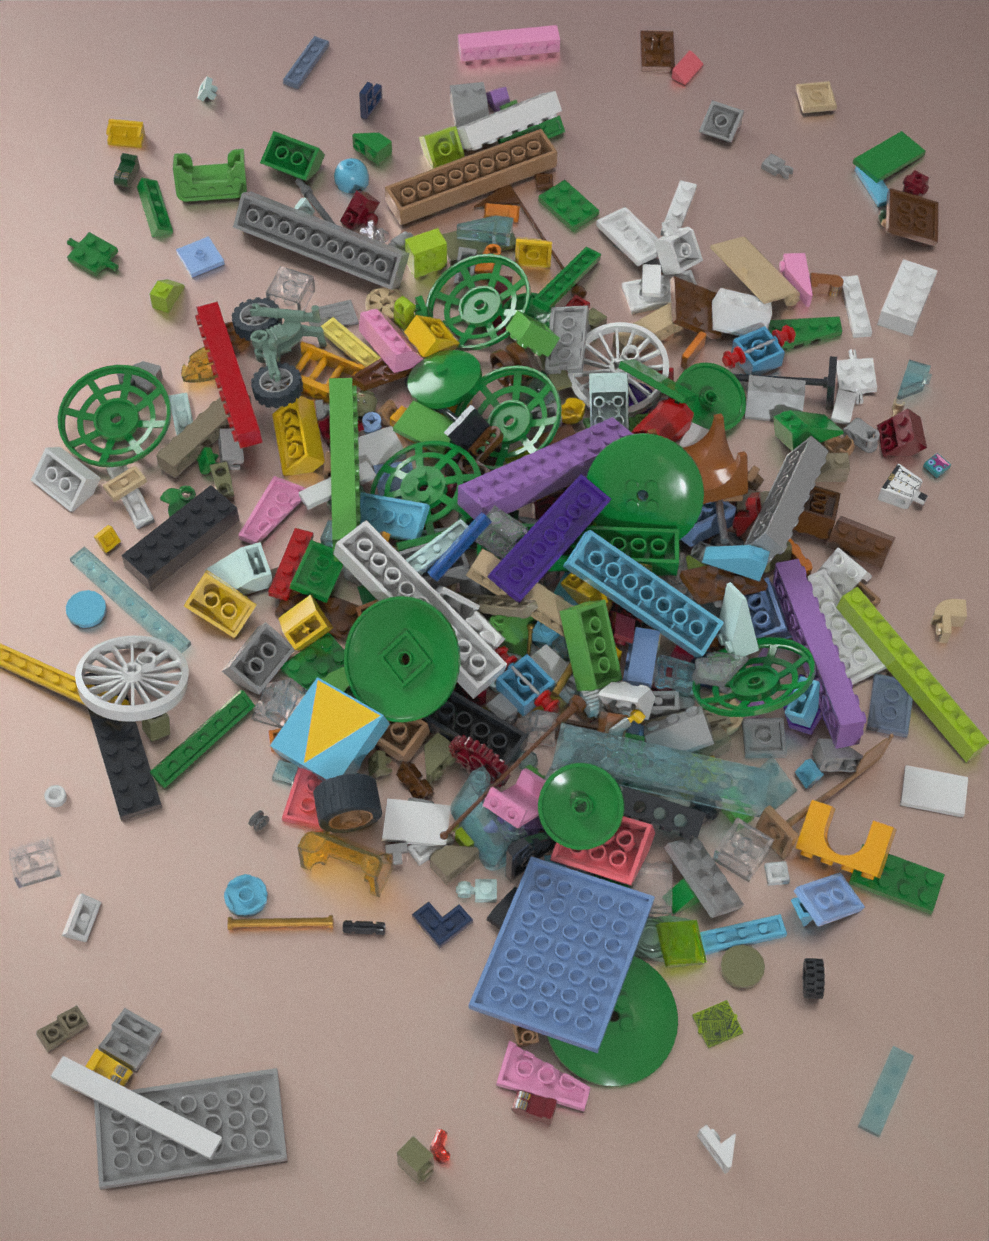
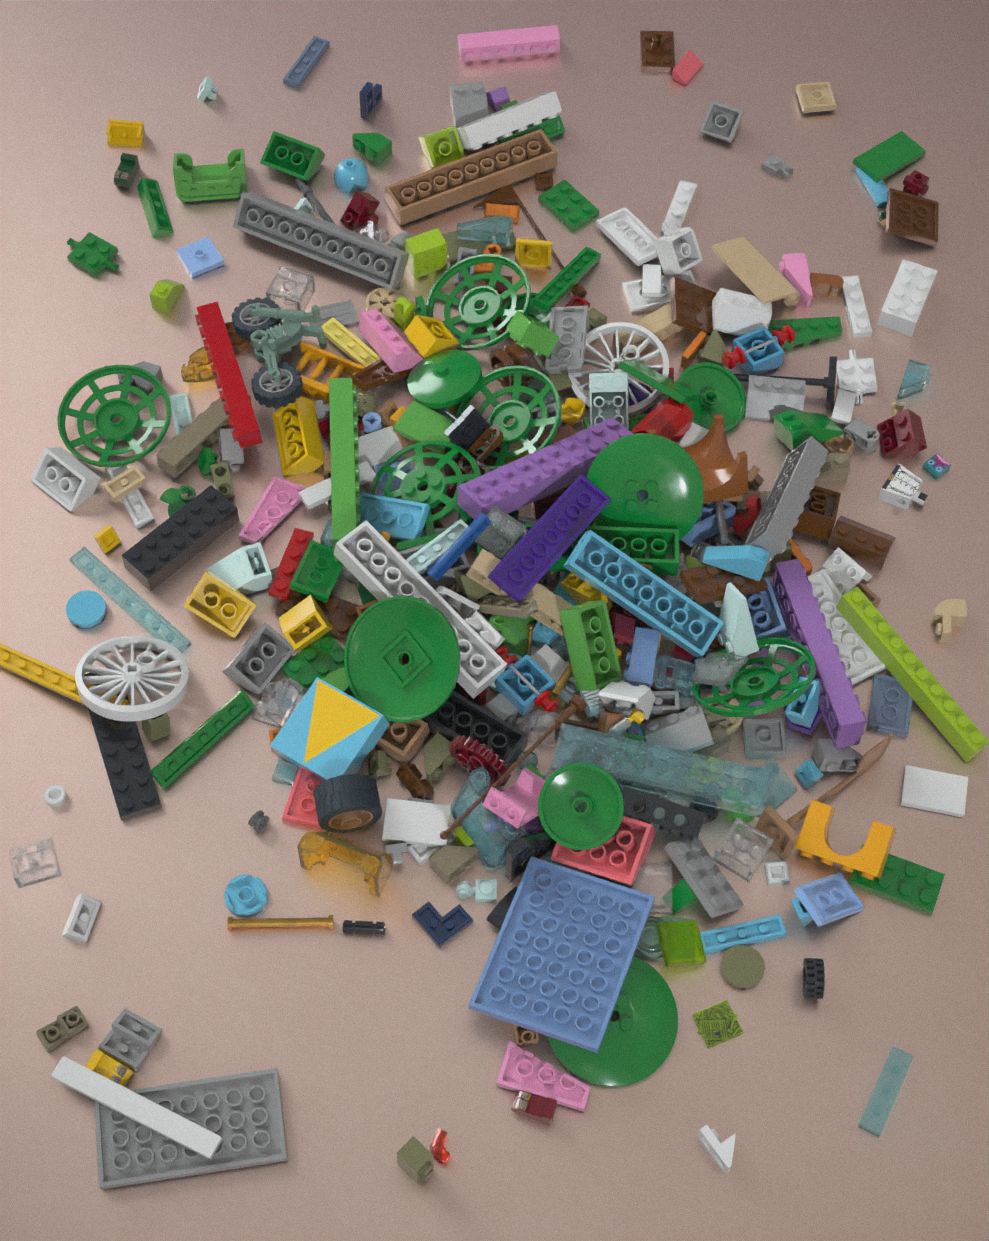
none -> olive slope [454,570,492,602]
none -> olive slope [697,329,728,367]

